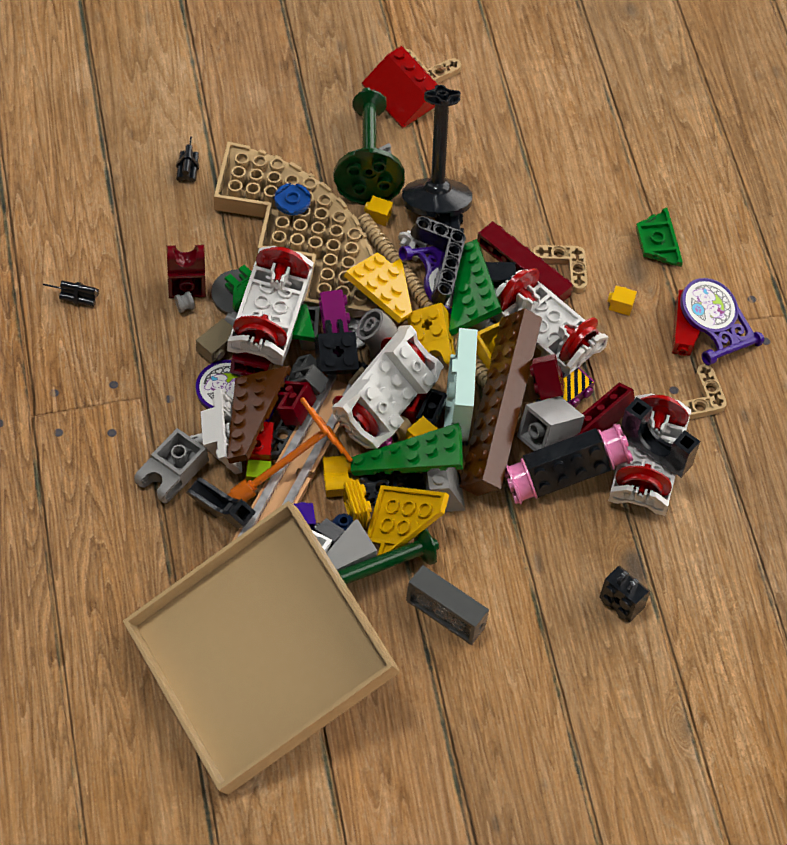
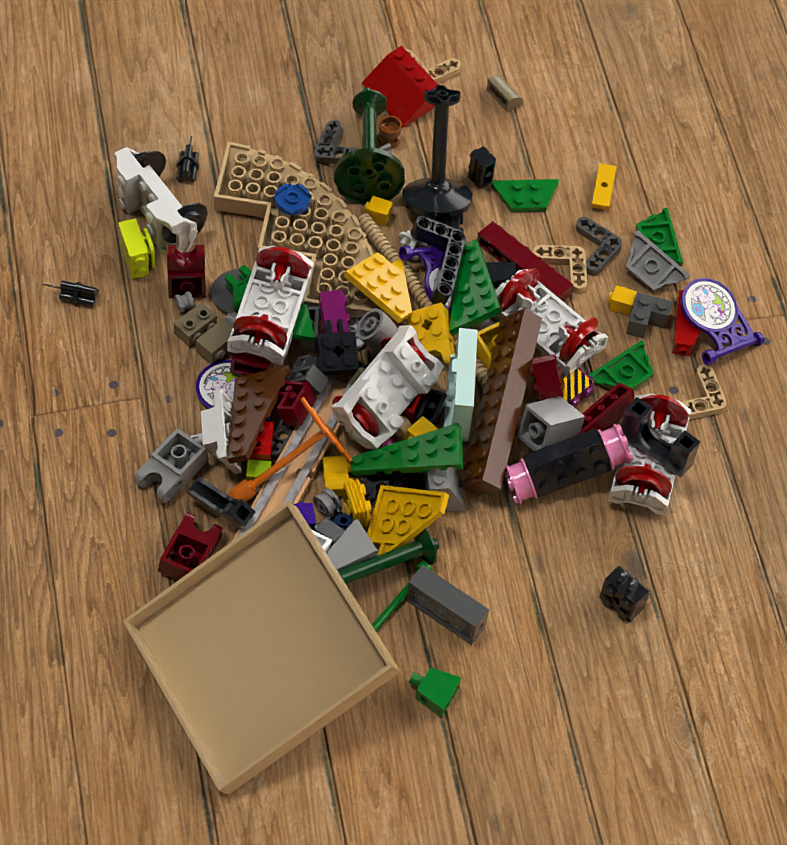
none -> white piece [114,147,208,255]
none -> neon yellow brick [118,218,156,279]
none -> dark red brick [158,512,223,580]
none -> dark tan brick [174,302,217,347]
none -> light grey wheel [313,488,342,519]
none -> dark grey beam [314,120,359,164]
none -> green piece [372,561,433,632]
none -> dark orange wheel [378,116,402,149]
none -> green torso [409,668,462,718]
none -> black brick [468,147,496,189]
none -> dark tan brick [486,75,523,112]
none -> green wing [491,179,559,213]
none -> dark grey beam [576,217,622,276]
none -> green wing [588,340,654,390]
none -> yellow tile [591,163,617,211]
none -> light grey wing [626,230,690,292]
none -> dark grey brick [626,292,673,338]

